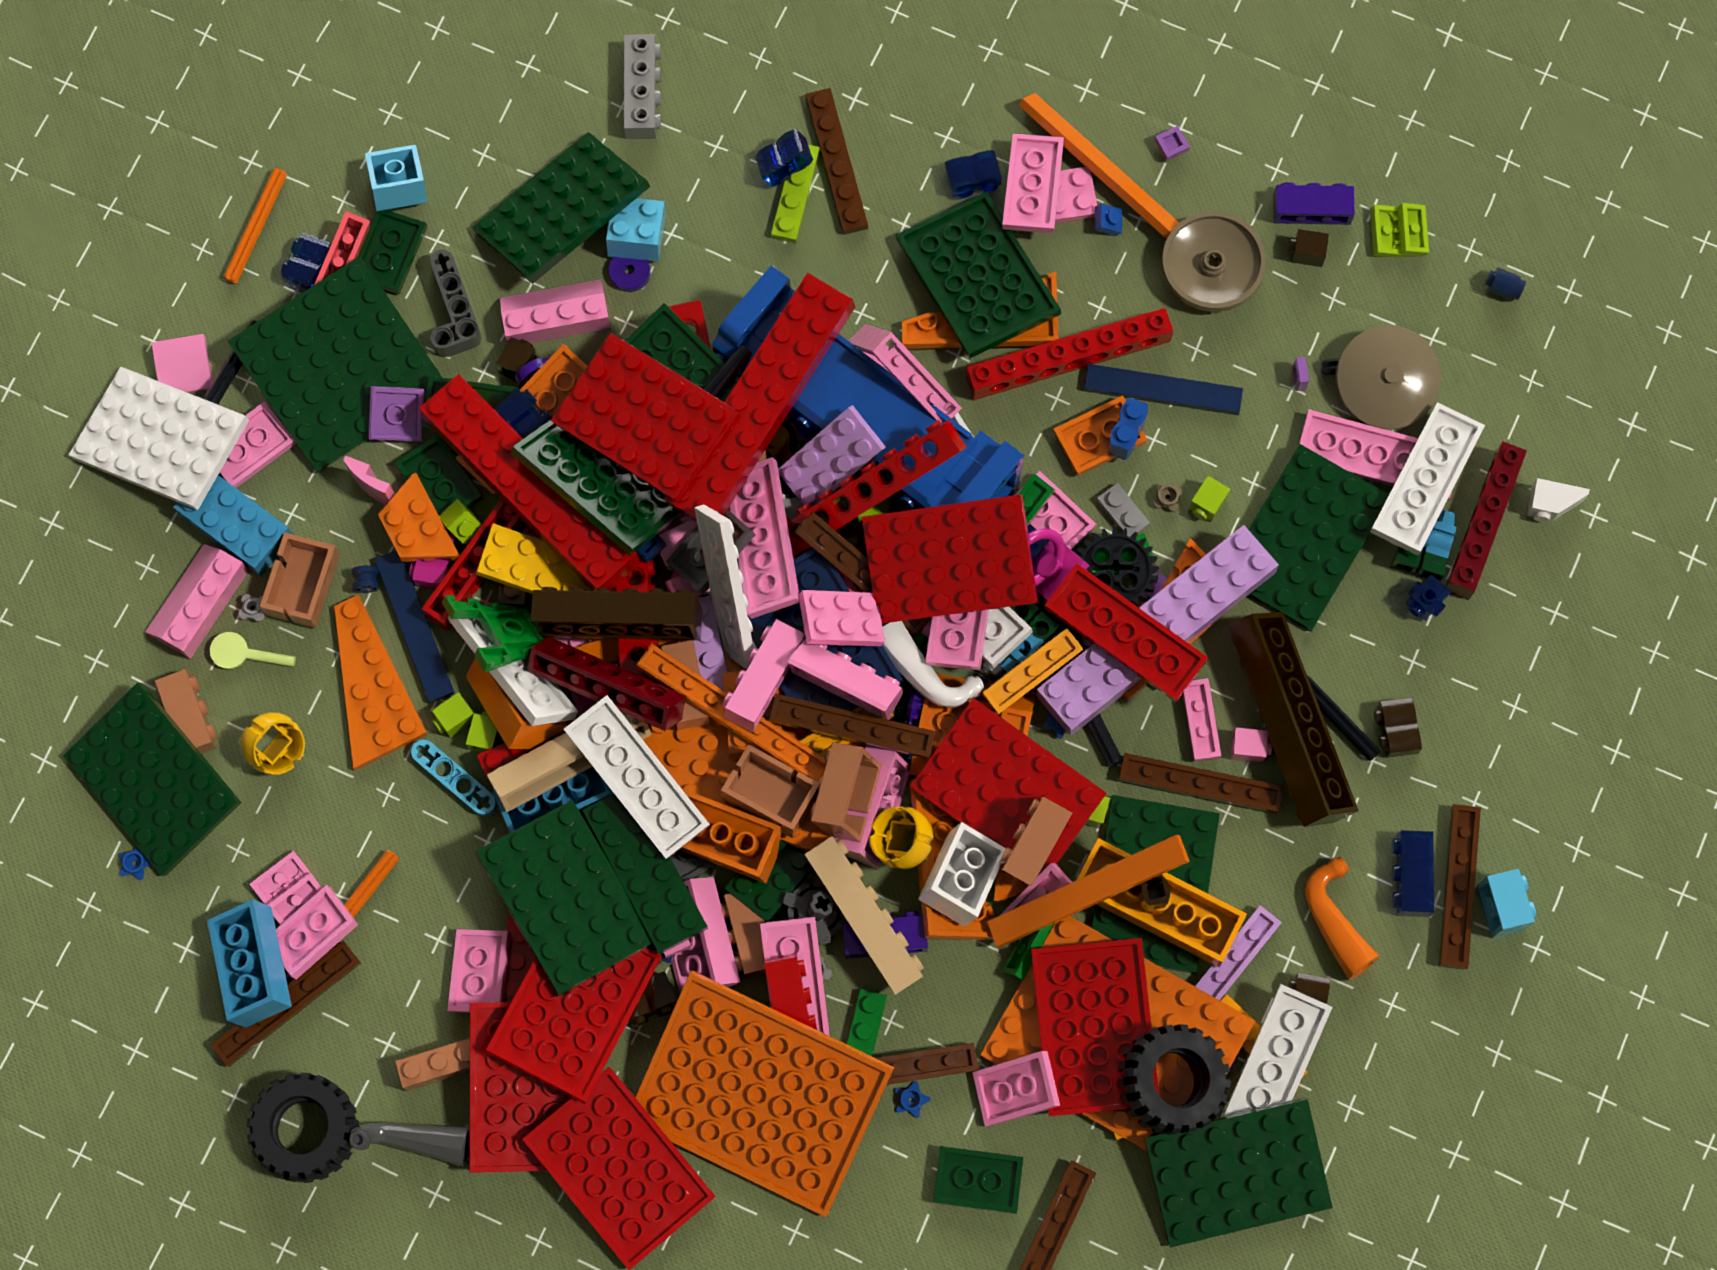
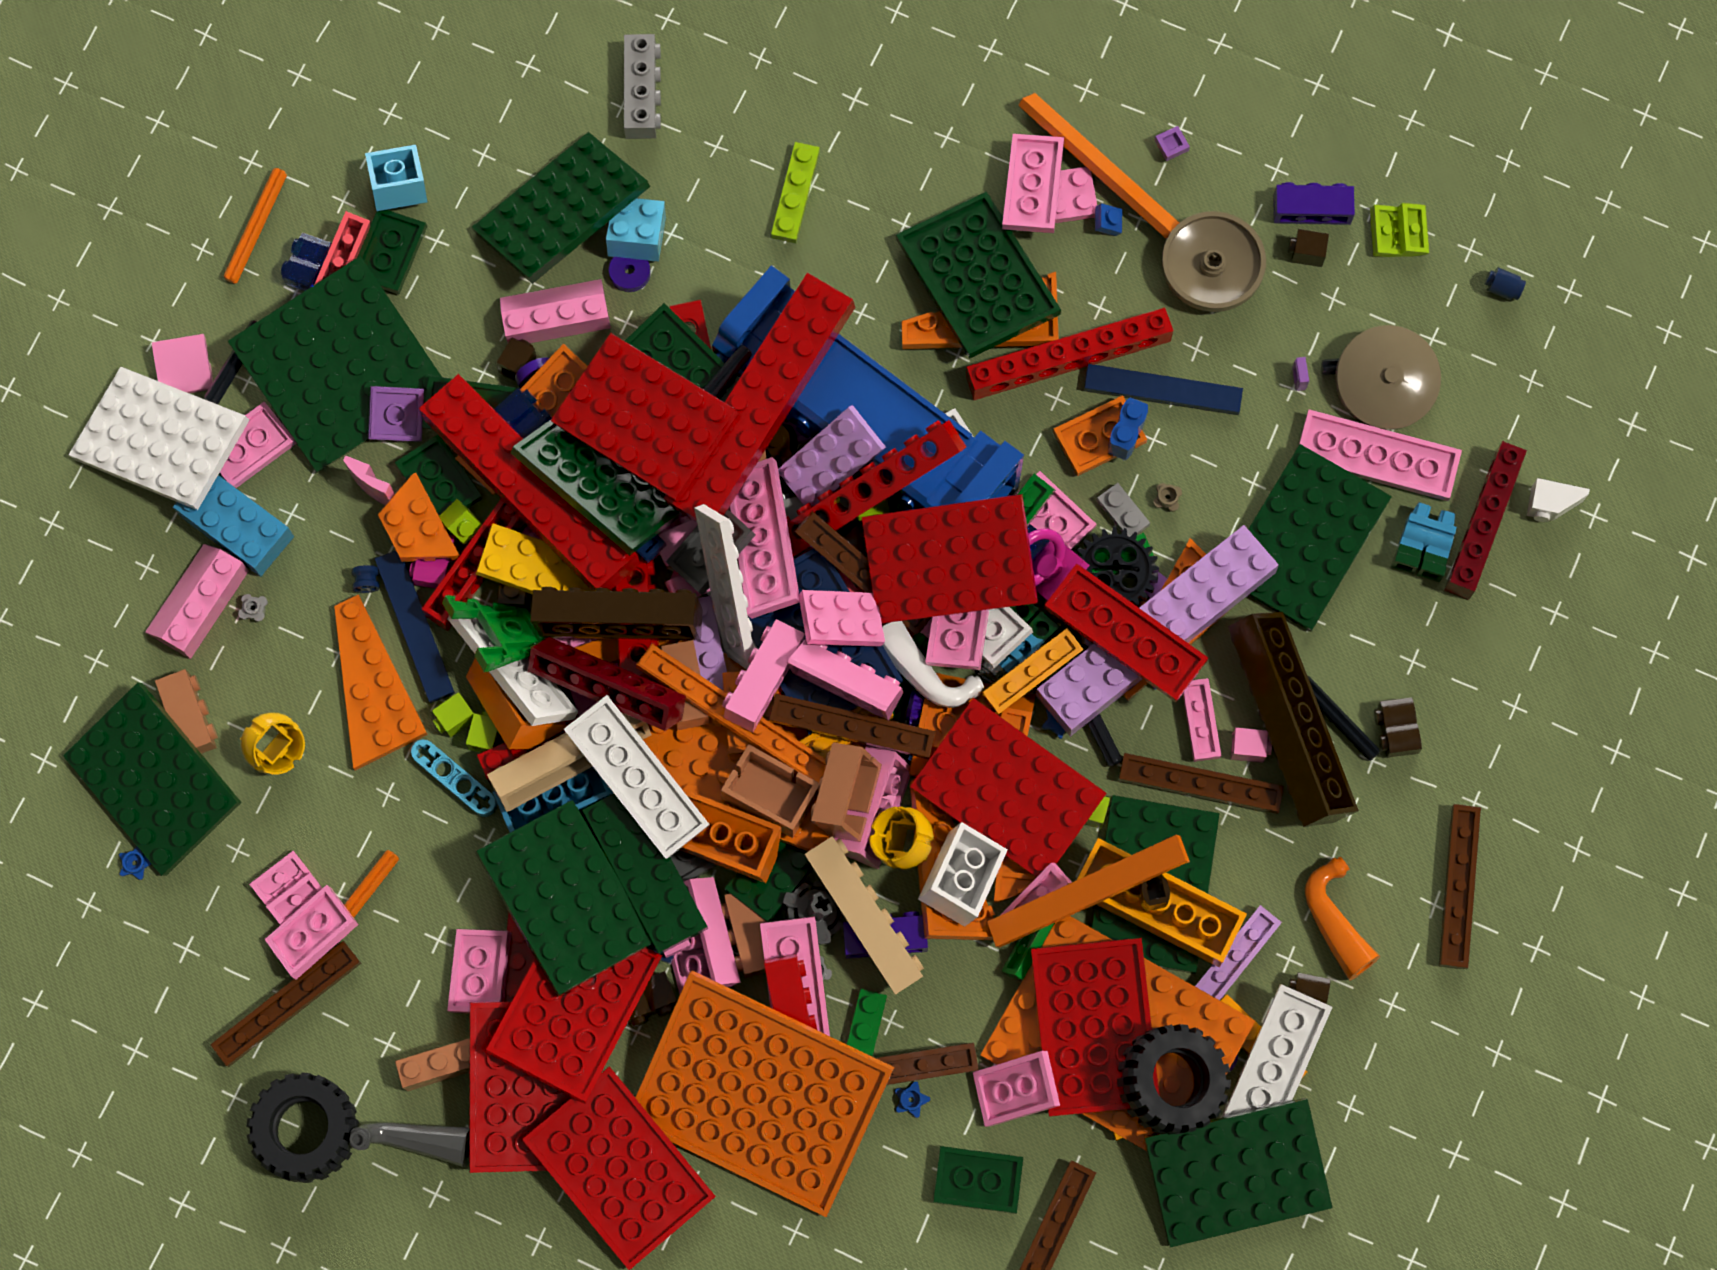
dark azure brick [207,899,292,1027] -> none
yellowish green piece [210,632,296,669] -> none
nougat piece [260,532,340,628] -> none
dark grey beam [430,249,482,357] -> none
clear blue brick [755,129,813,187] -> none
reddish brown plate [806,88,868,235] -> none
bright pink window [849,324,962,422] -> none
clear blue brick [945,150,1002,198] -> none
nougat piece [999,797,1072,886] -> none
lime brick [1189,476,1230,522] -> none
white plate [1370,402,1485,556] -> none
clear blue brick [1392,830,1434,917] -> none
clear blue brick [1406,574,1451,621] -> none
medium azure brick [1476,869,1536,938] -> none

